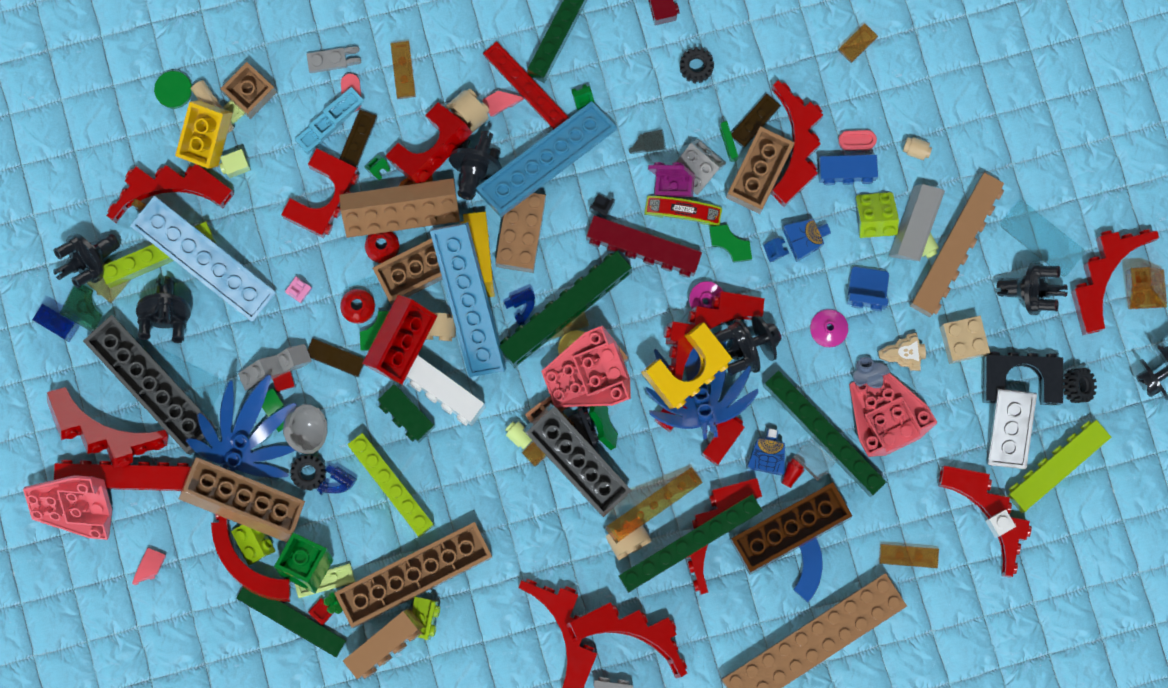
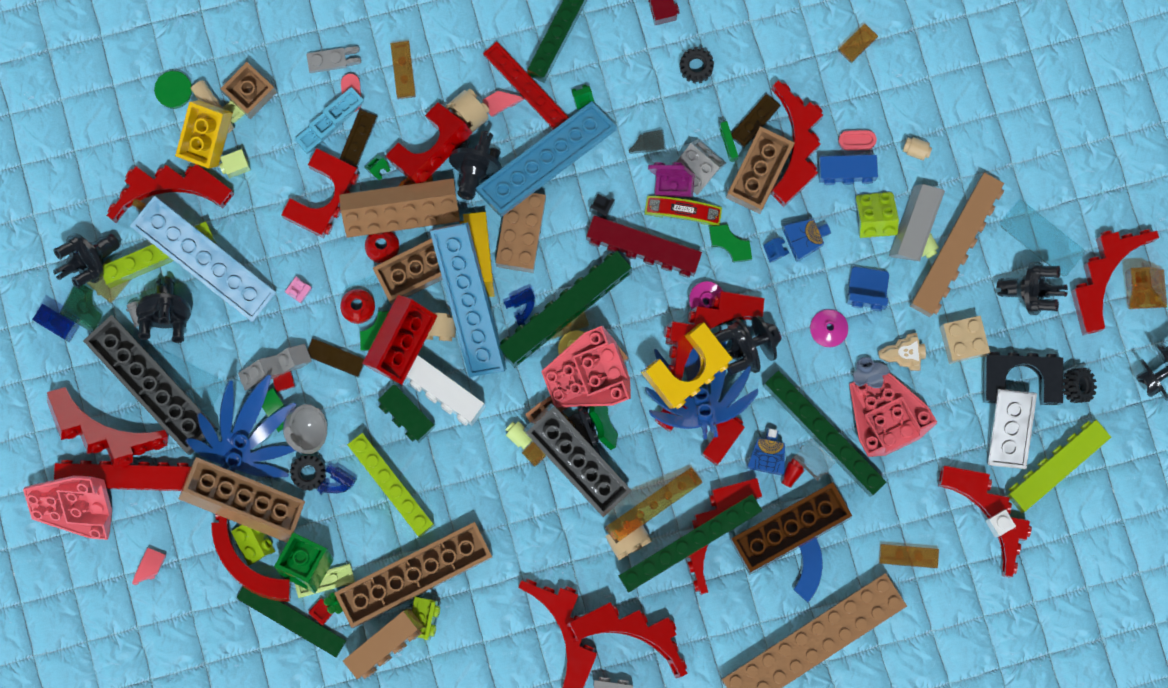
none -> light grey pin [126,301,139,327]

